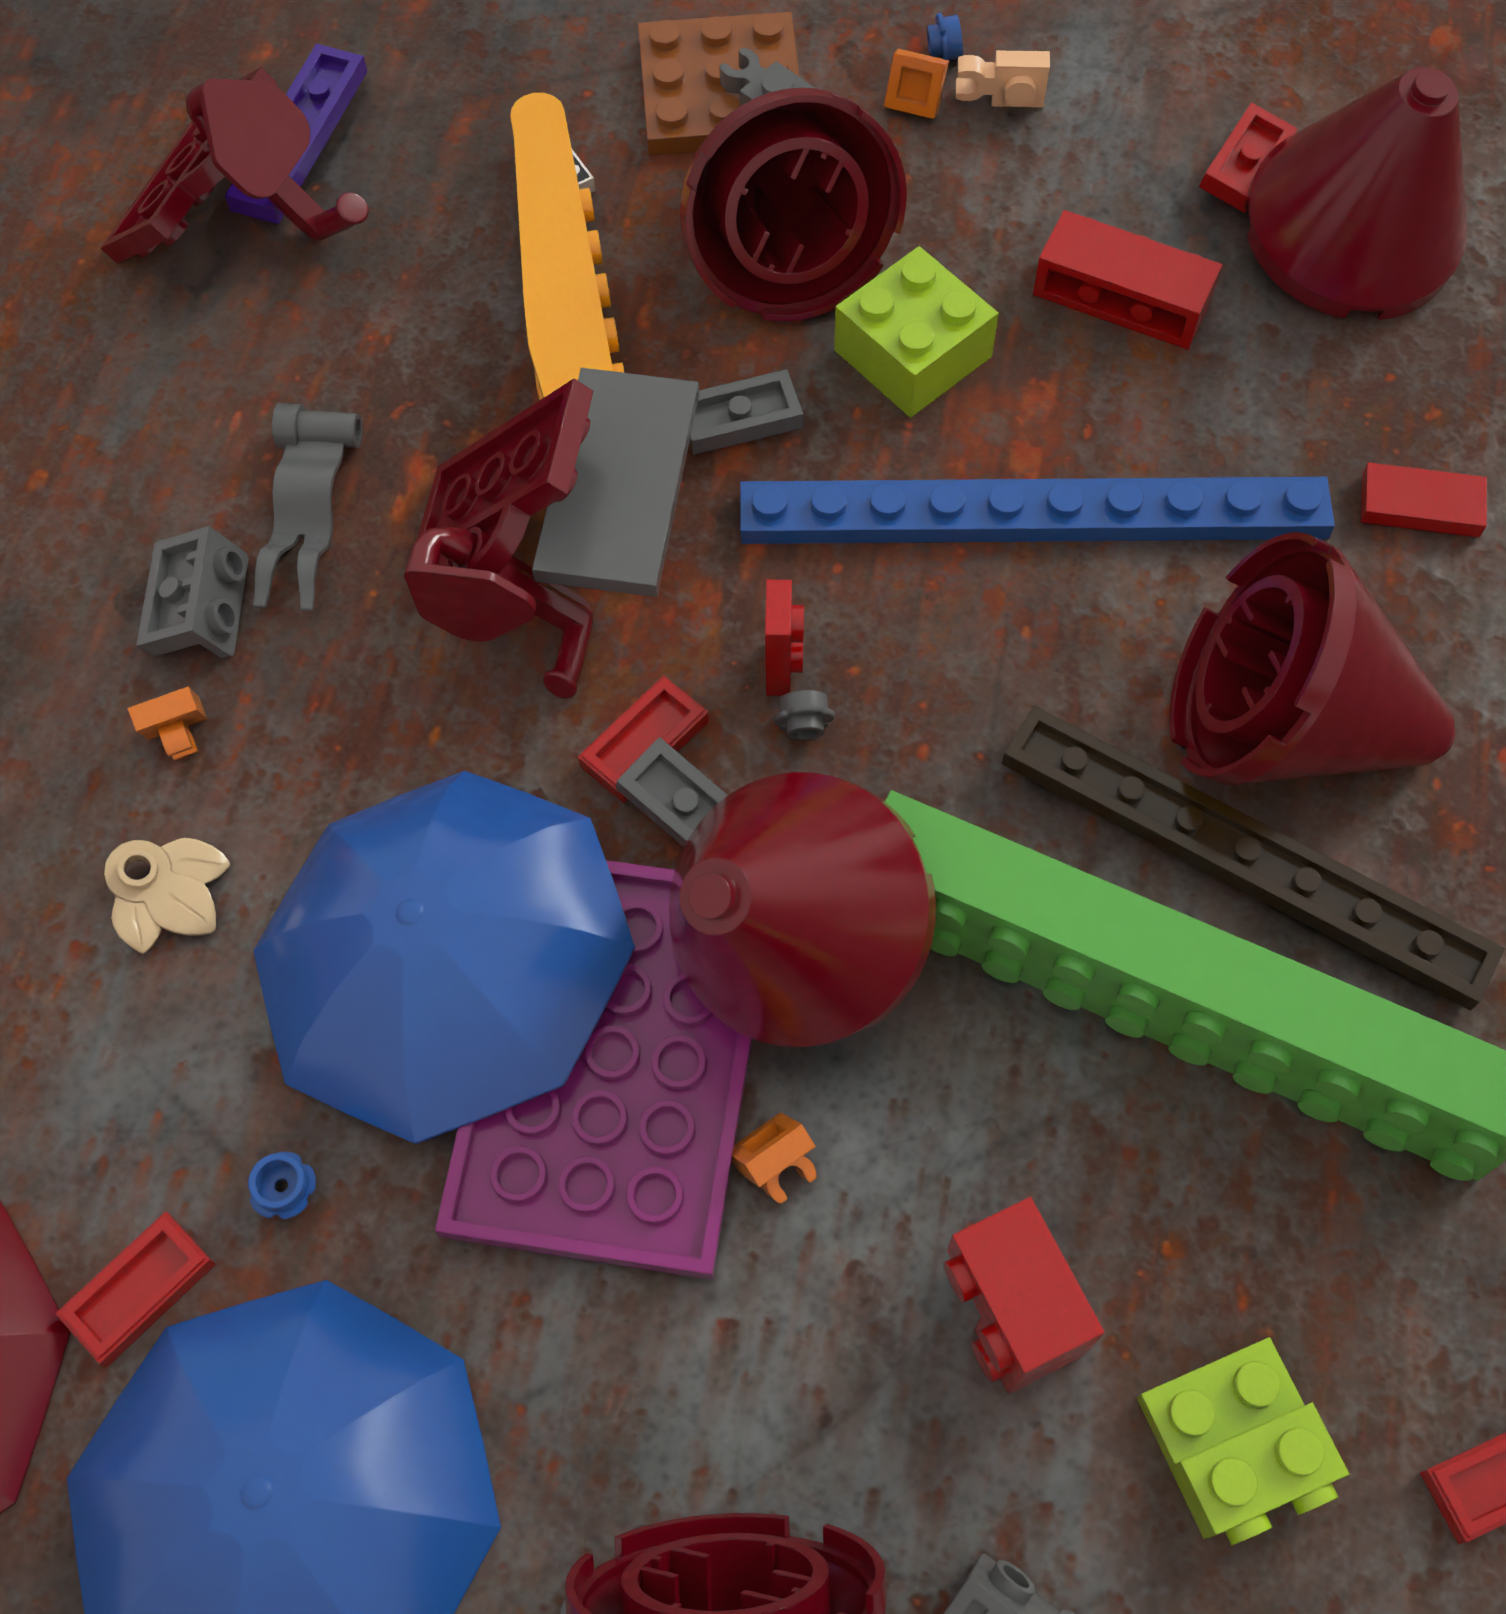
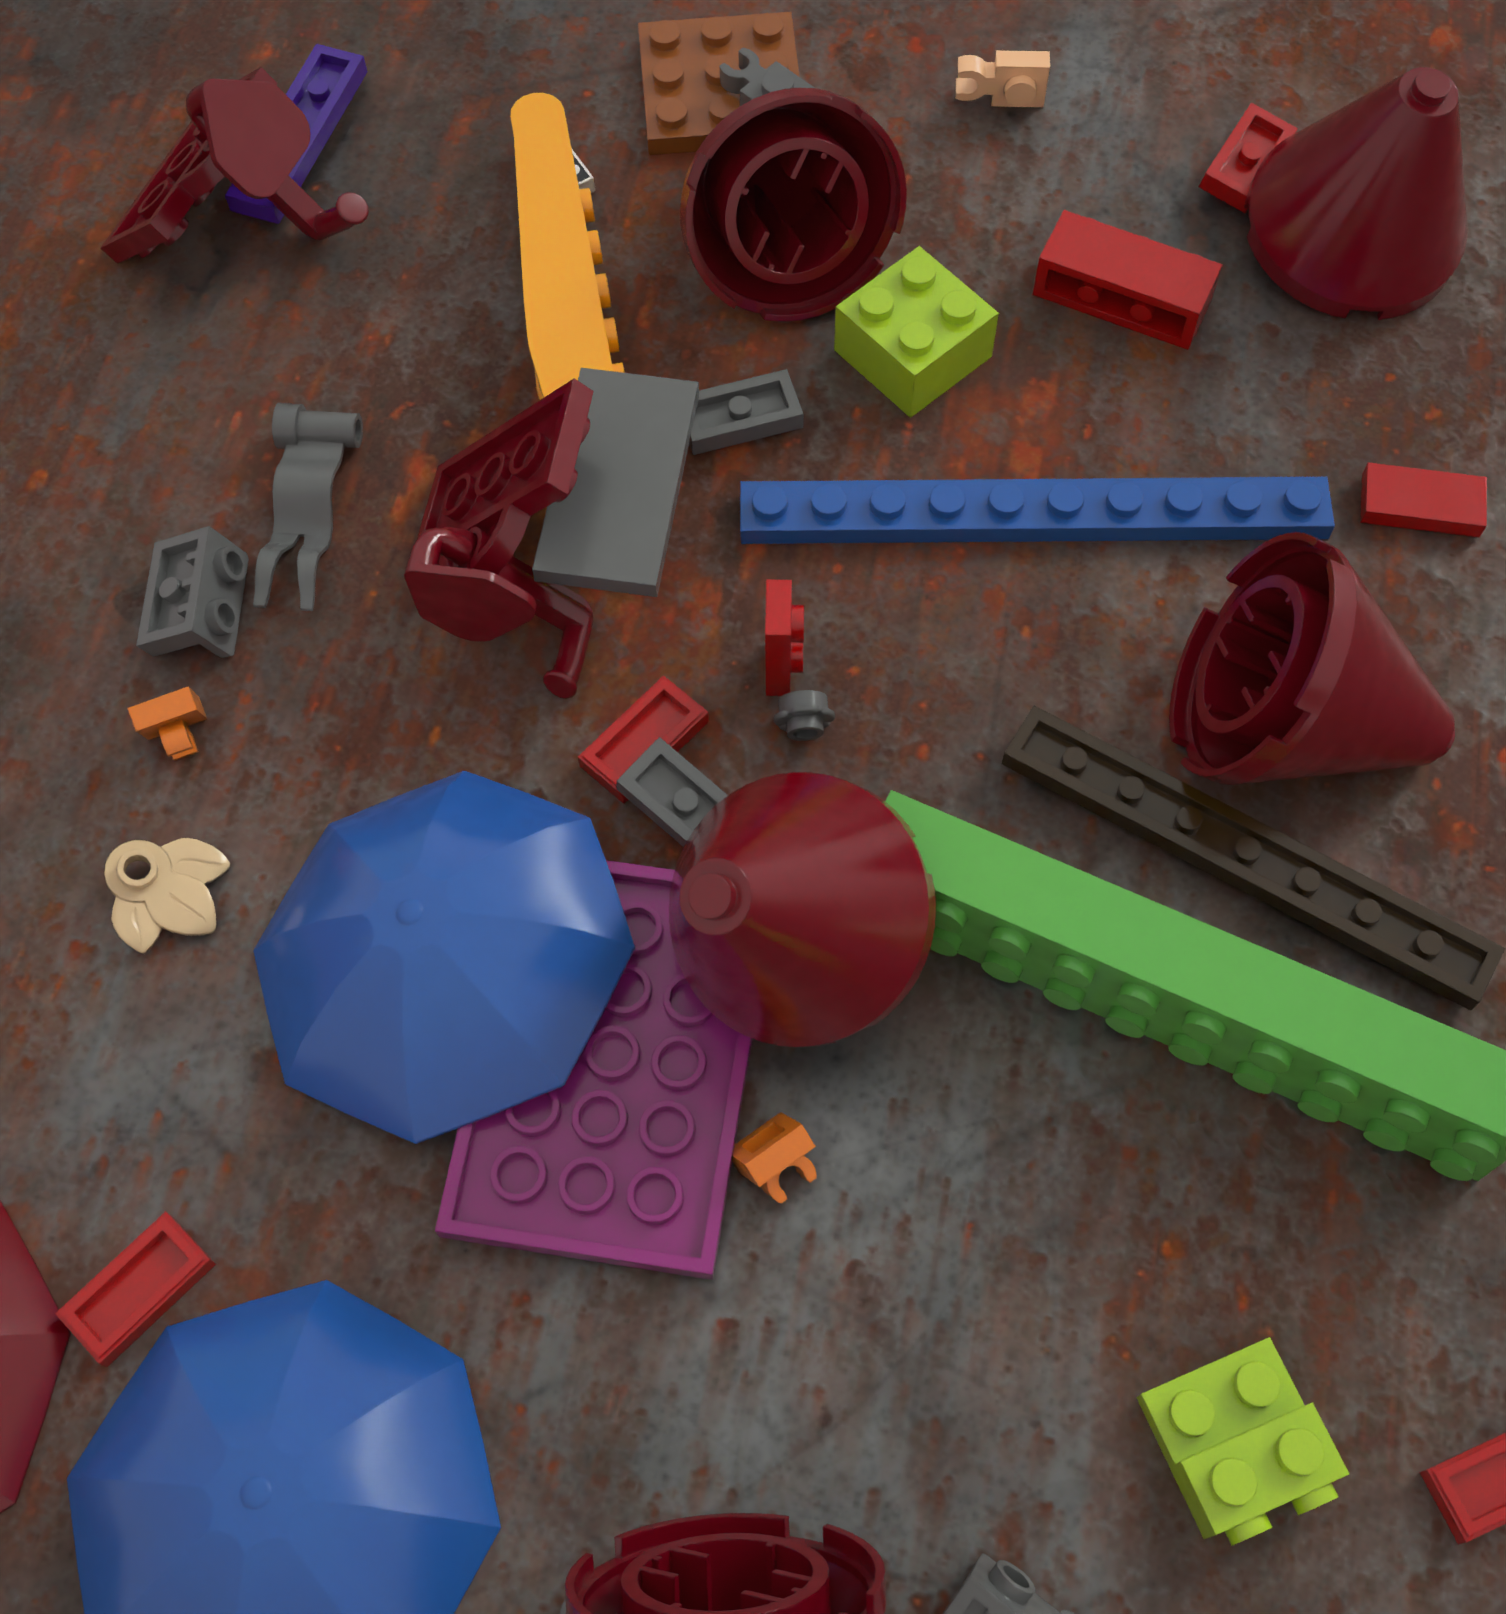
blue plate [248,1152,316,1219] -> none
orange tile [884,49,949,119] -> none
blue plate [926,12,963,61] -> none
red brick [943,1196,1105,1395] -> none

